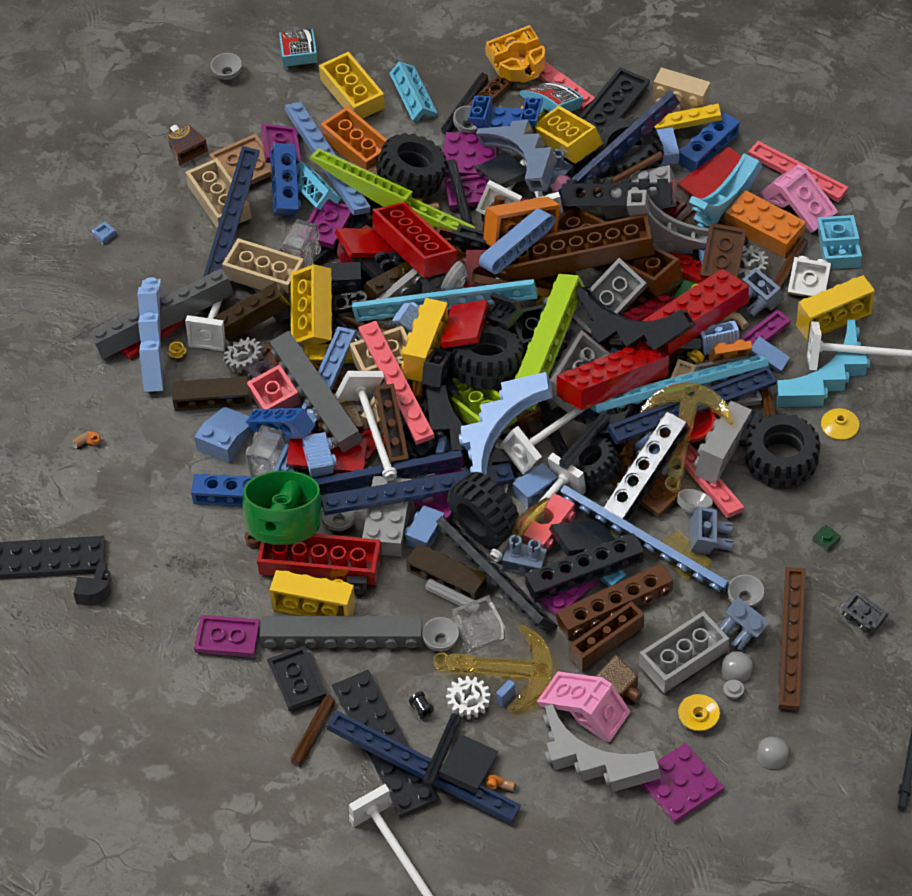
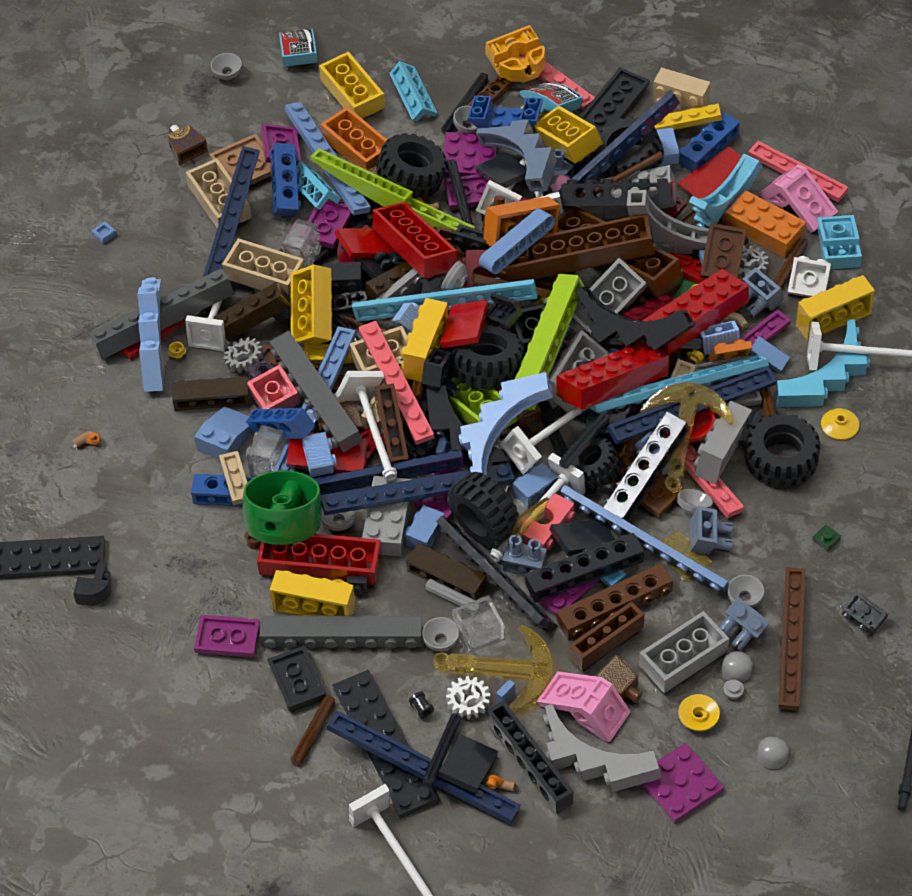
none -> tan plate [219,451,247,505]
none -> black brick [487,700,573,814]

